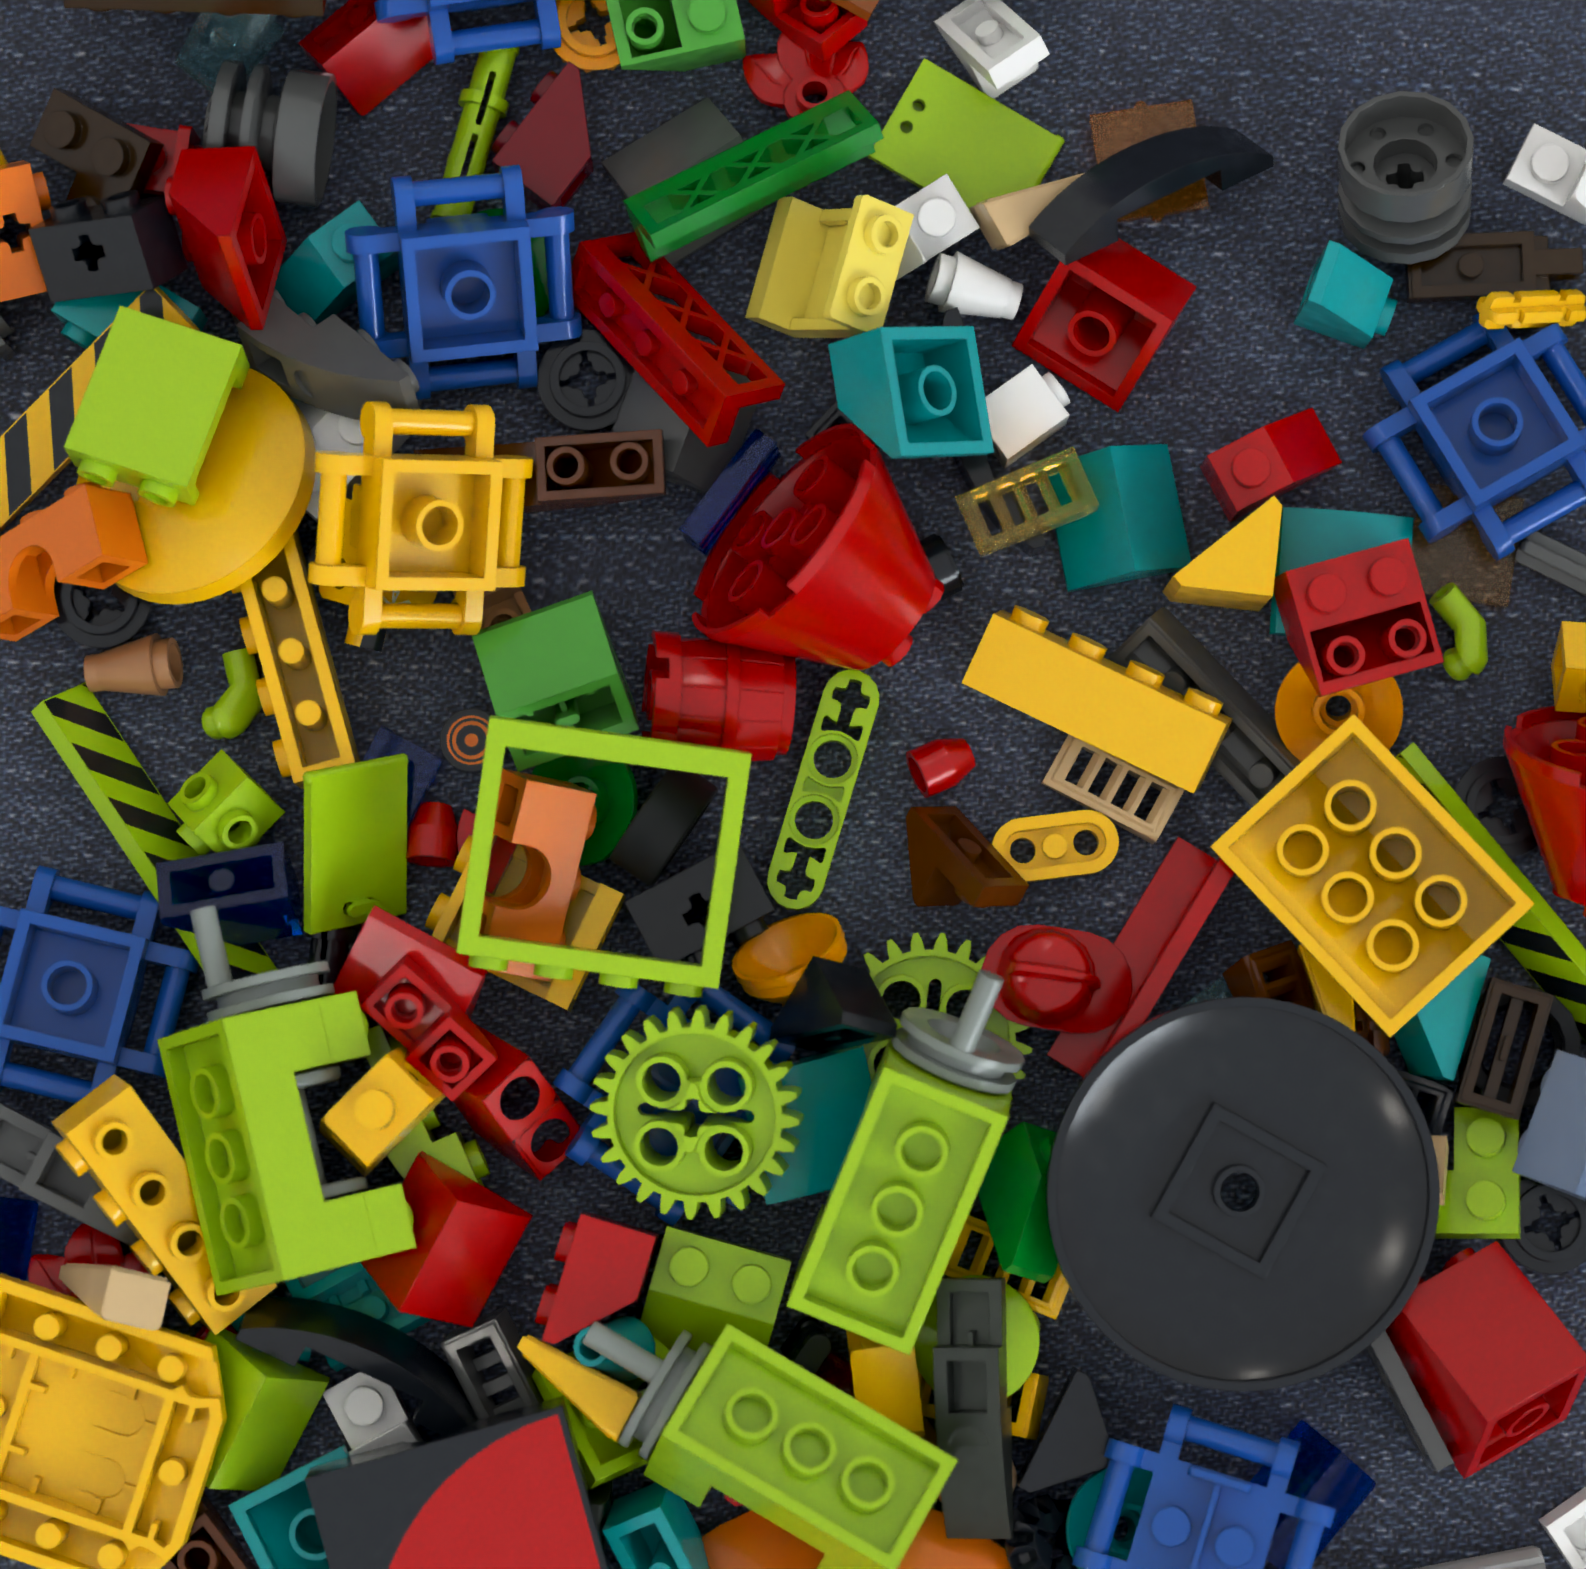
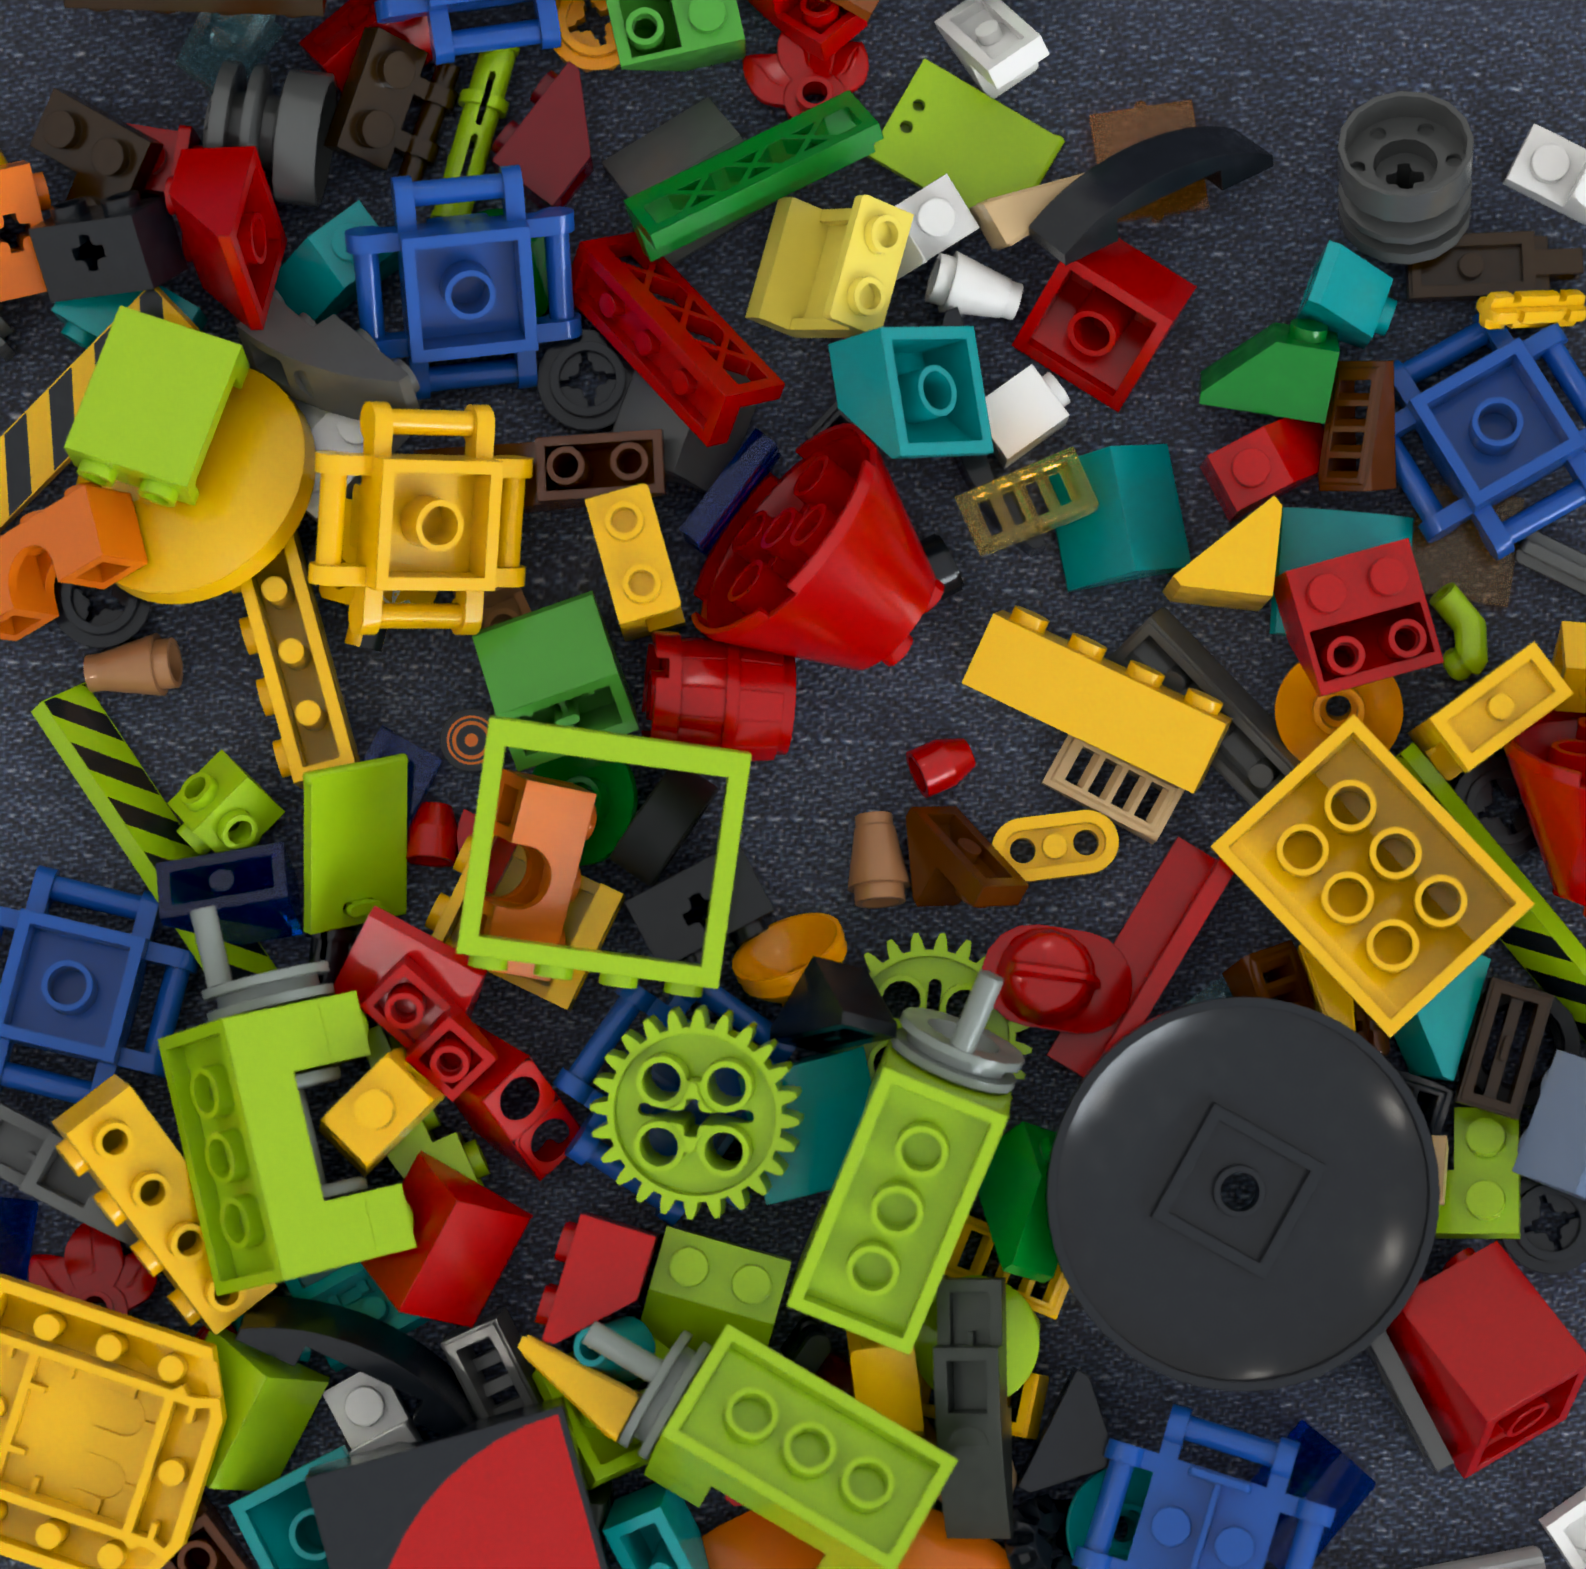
tan slope [58,1263,171,1330] -> none
lime arm [201,648,262,740] -> none
lime beam [767,669,880,911] -> none
none -> dark brown plate [323,27,461,181]
none -> yellow panel [584,483,686,642]
none -> medium nougat cone [847,811,911,909]
none -> green slope [1198,318,1340,424]
none -> reddish brown slope [1319,360,1396,492]
none -> yellow panel [1408,641,1574,781]

